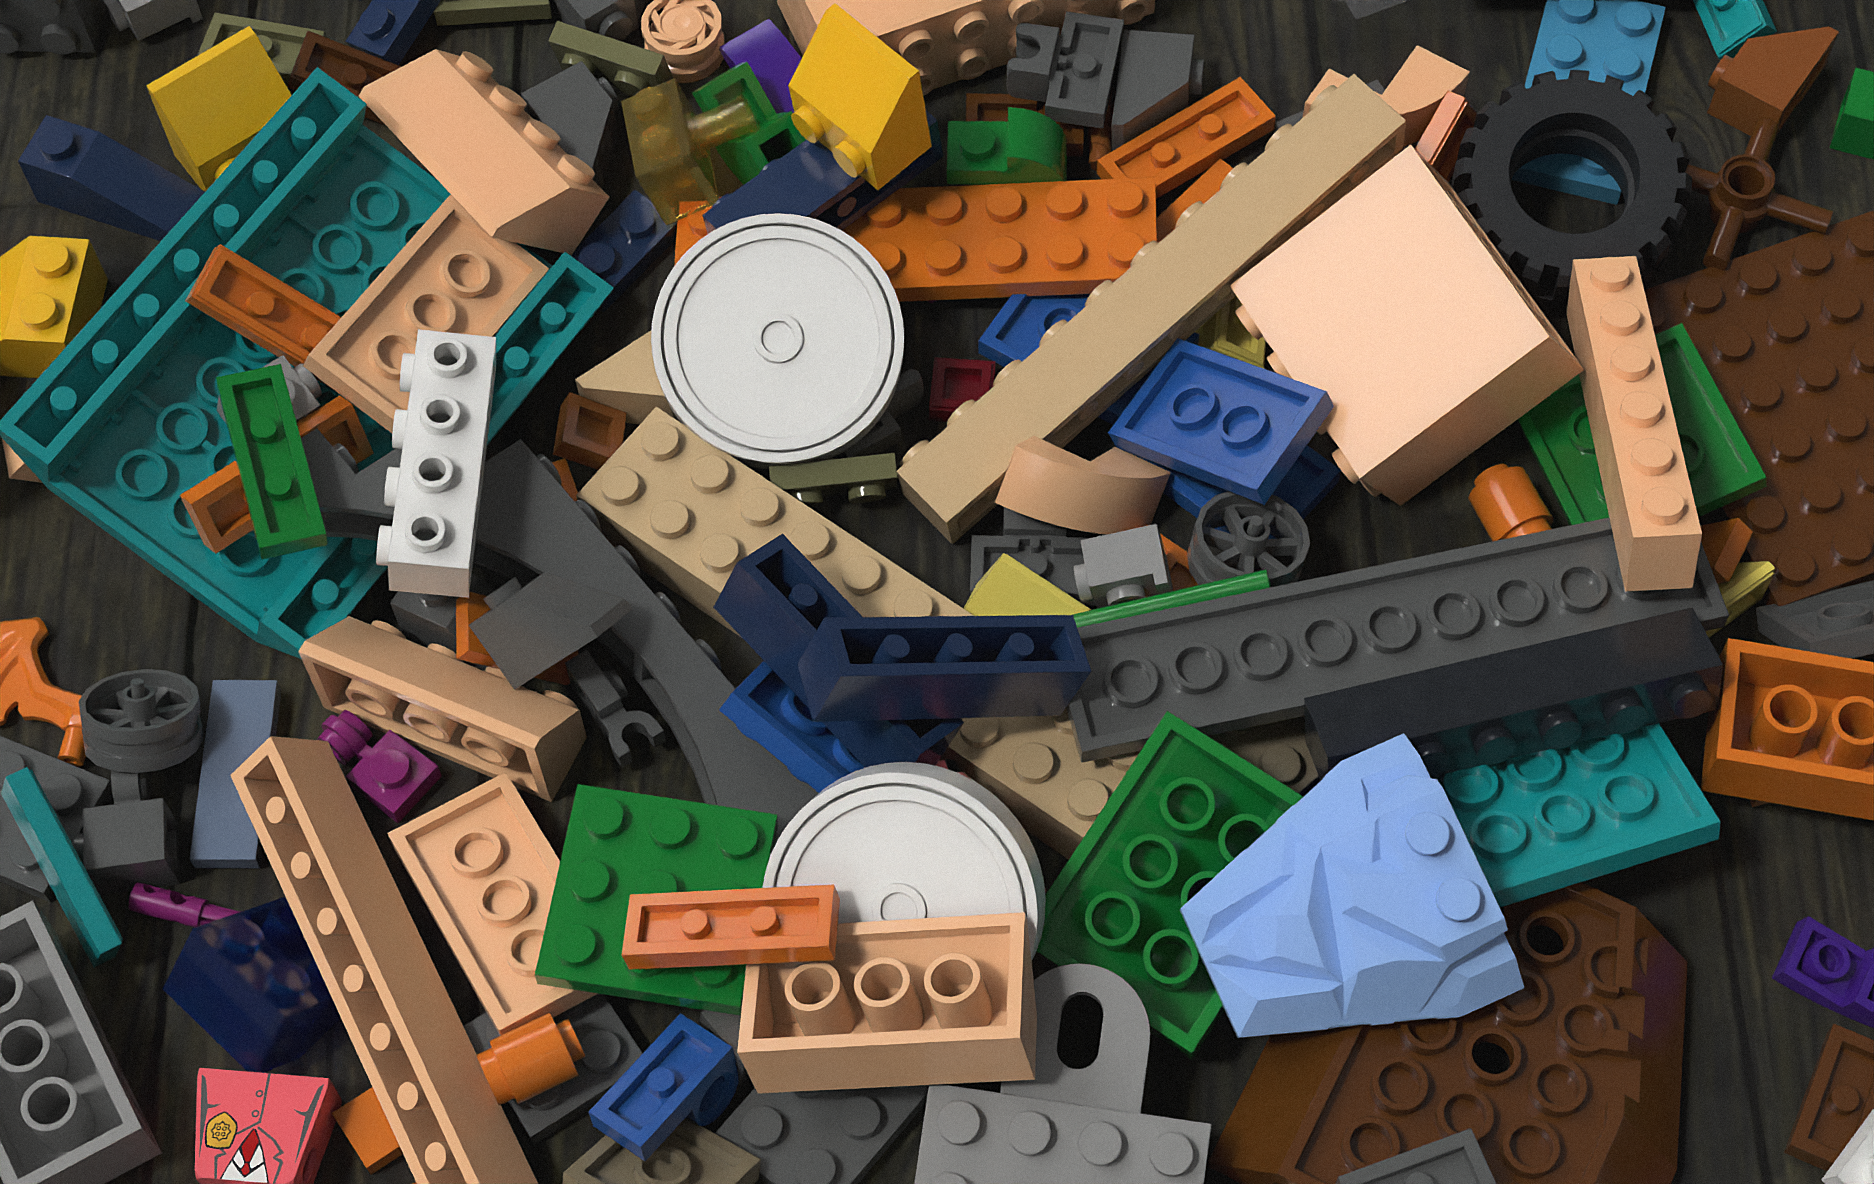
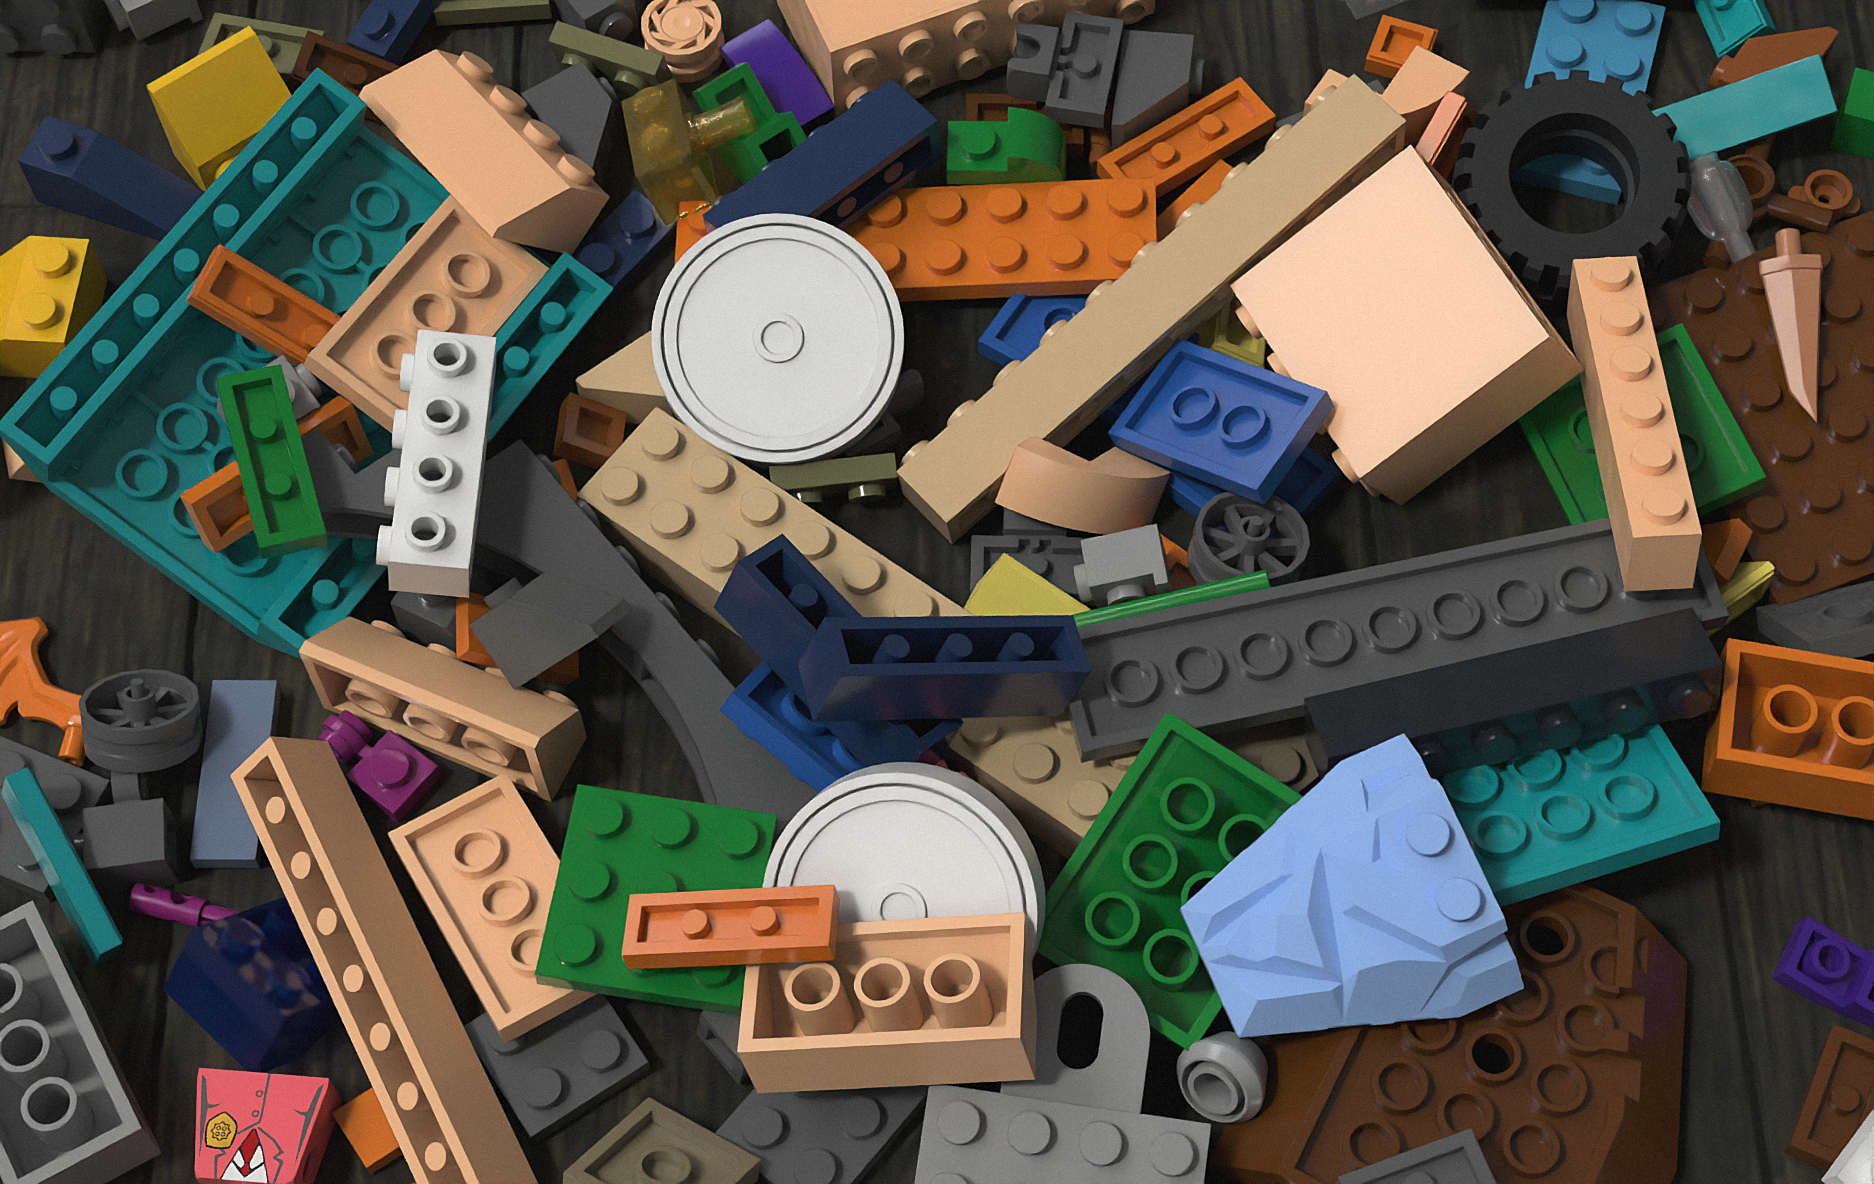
orange brick [476,1012,585,1106] -> none
dark grey plate [565,650,666,768] -> none
blue plate [589,1013,738,1161] -> none
yellow slope [788,3,932,190] -> none
dark red tile [929,357,996,422] -> none
orange brick [1468,464,1553,542] -> none
none -> light grey cone [1176,1031,1268,1123]
none -> orange tile [1364,15,1438,79]
none -> teal tile [1651,54,1839,163]
none -> clear plant [1685,151,1756,263]
none -> nougat bar [1759,228,1823,423]
none -> dark orange plate [1787,169,1861,226]

